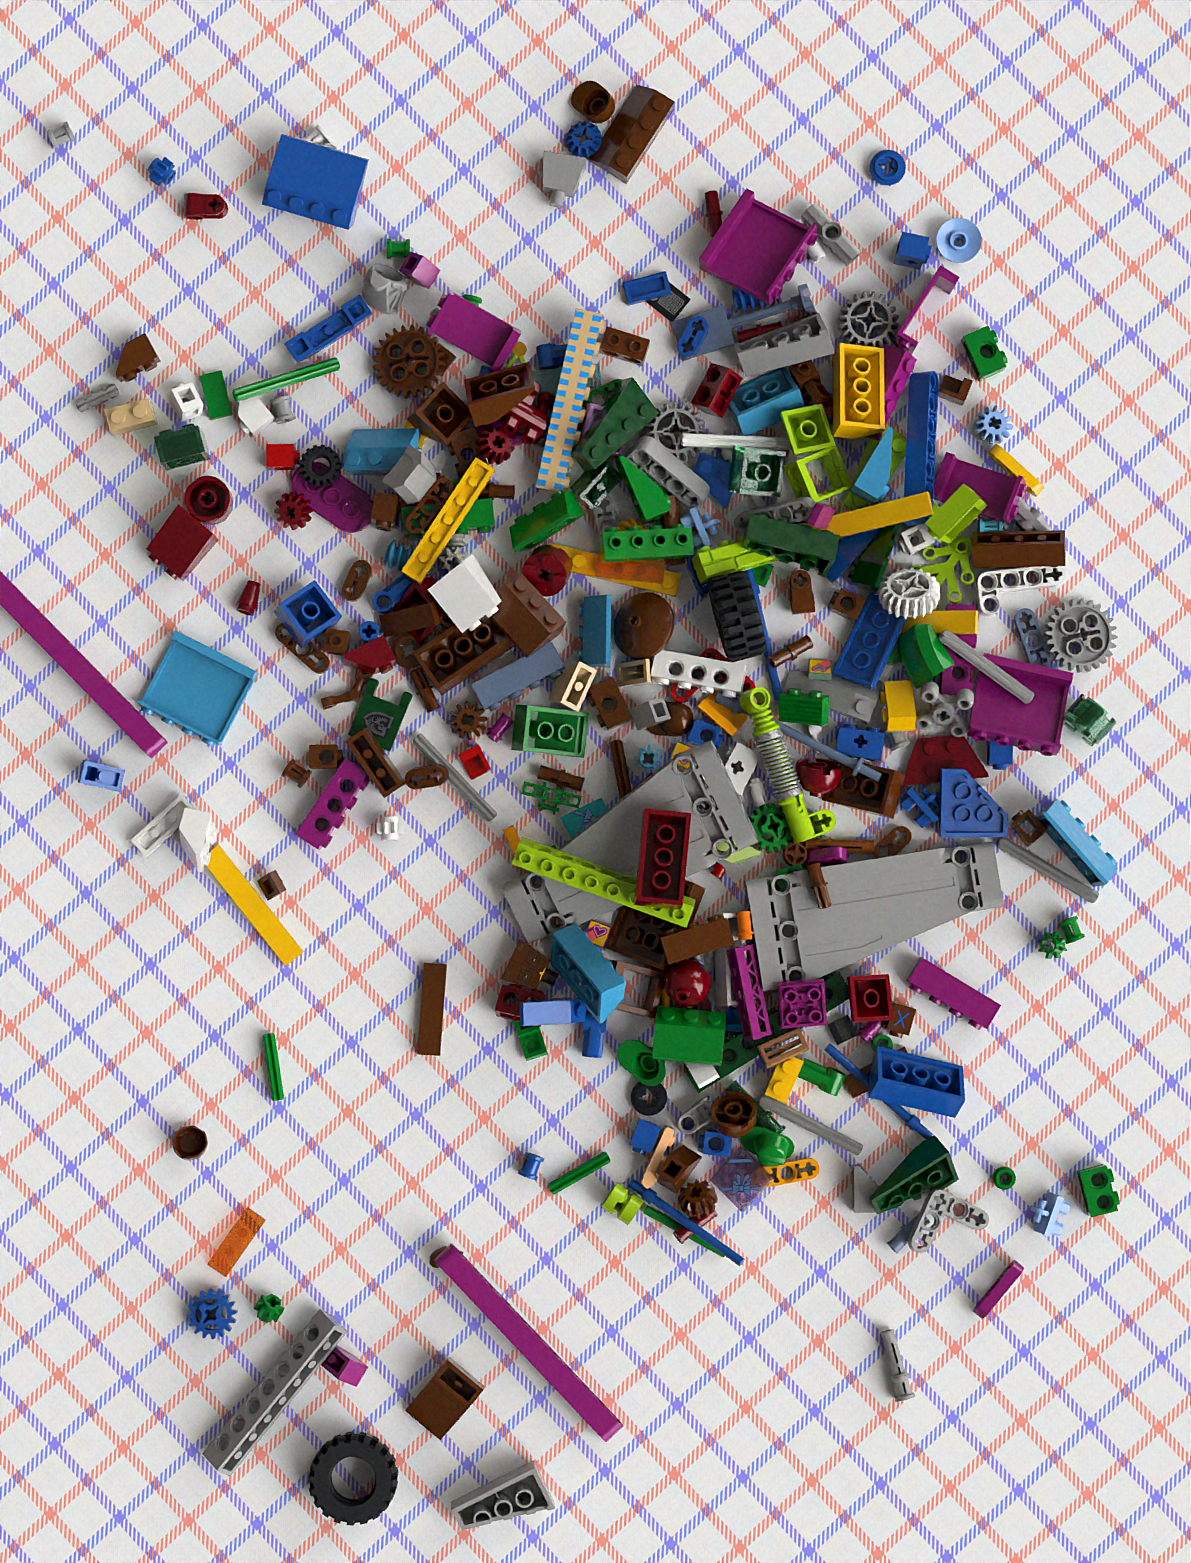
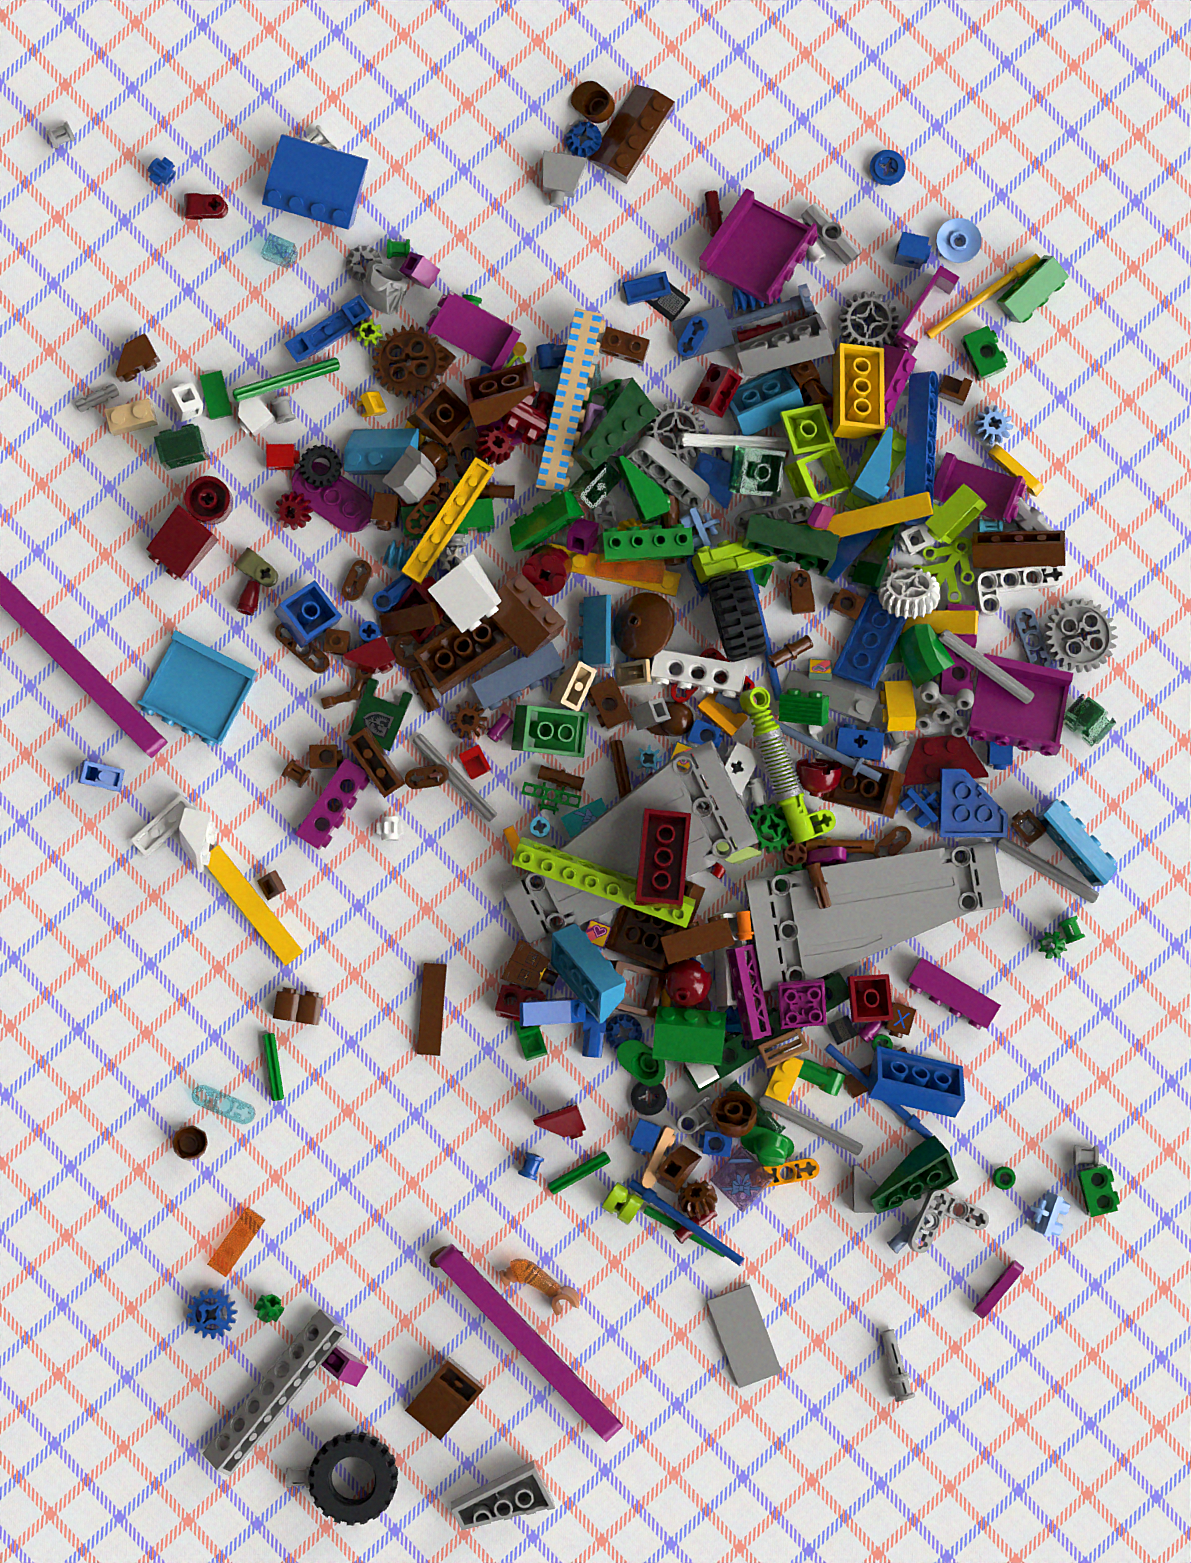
none -> clear light blue beam [192,1085,256,1124]
none -> olive piece [234,547,278,587]
none -> clear light blue brick [261,233,298,269]
none -> reddish brown brick [273,987,323,1025]
none -> light grey bush [286,1467,310,1488]
none -> light grey gear [346,245,382,281]
none -> lime gear [355,318,383,348]
none -> yellow tile [357,391,388,417]
none -> reddish brown head [418,441,449,473]
none -> piece [499,1258,580,1316]
none -> medium azure bush [530,817,550,838]
none -> dark red slope [533,1103,586,1140]
none -> magenta brick [566,518,599,556]
none -> blue gear [606,1014,642,1050]
none -> light grey tile [707,1284,782,1388]
none -> yellow bar [926,253,1040,339]
none -> brick [996,255,1069,323]
none -> light grey bush [1073,1145,1099,1166]

